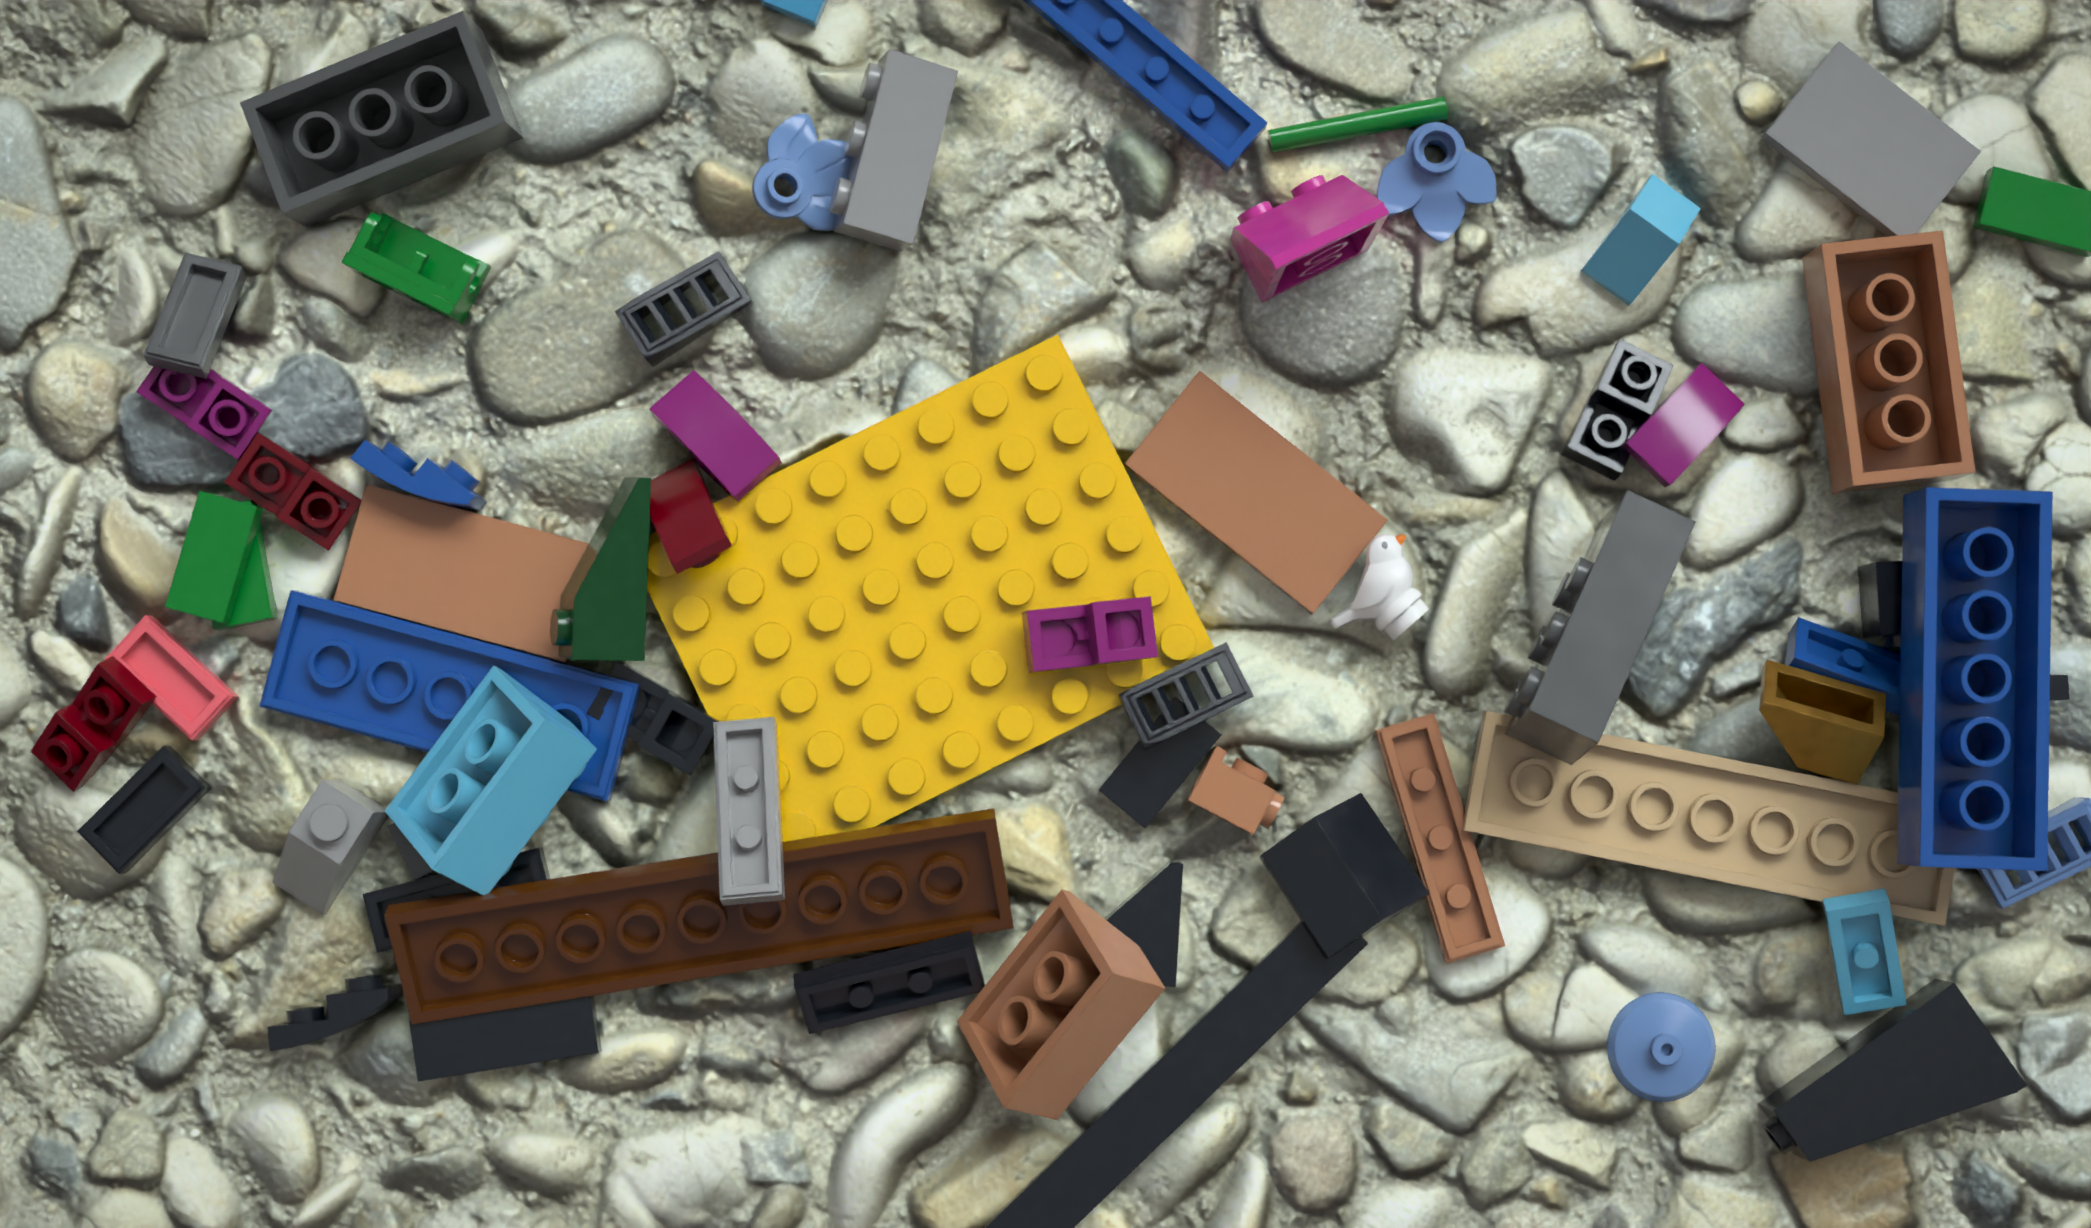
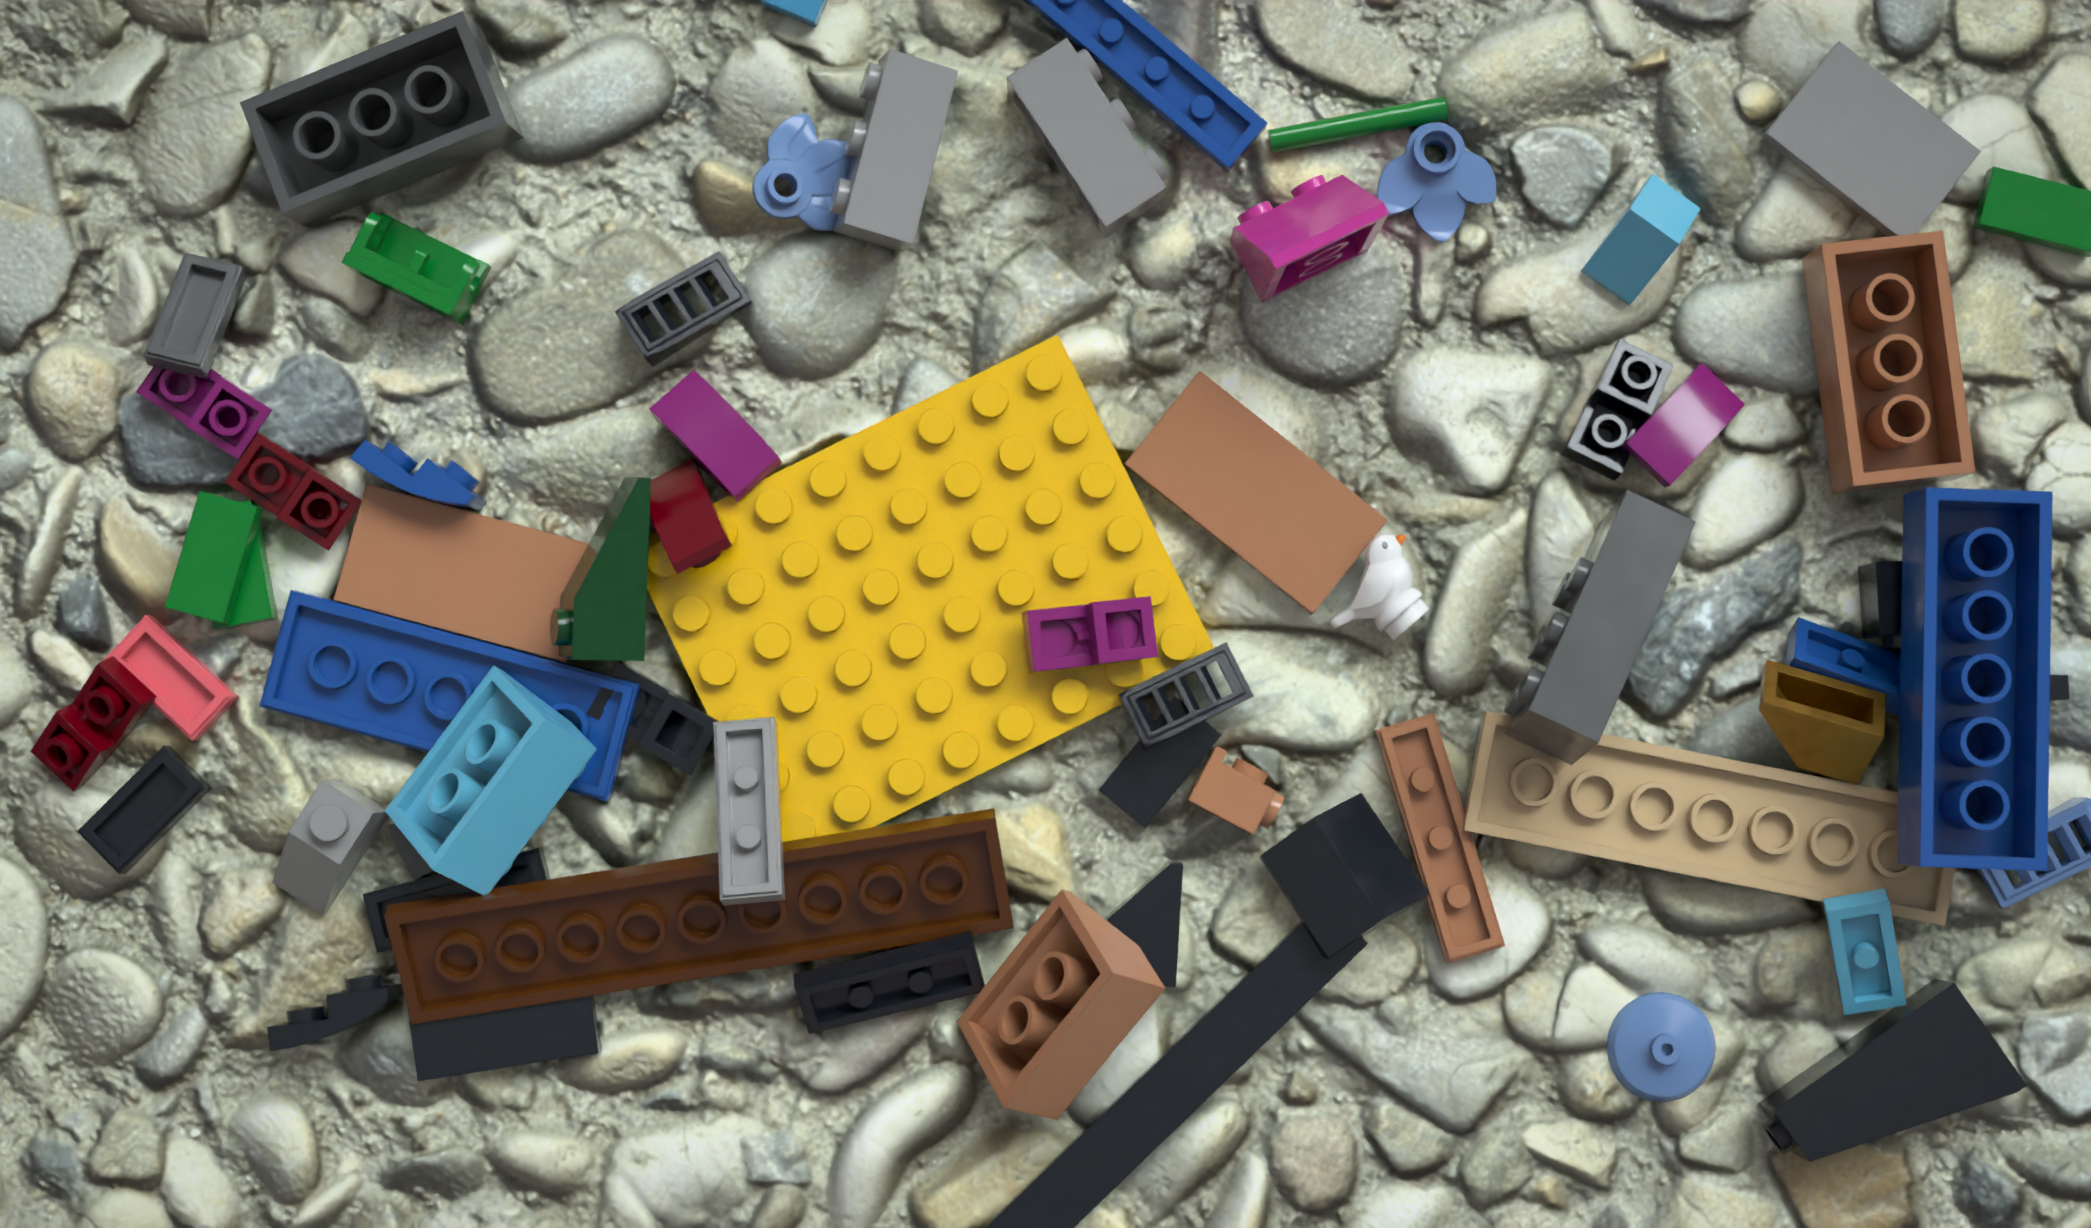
none -> light grey brick [1006,38,1169,238]

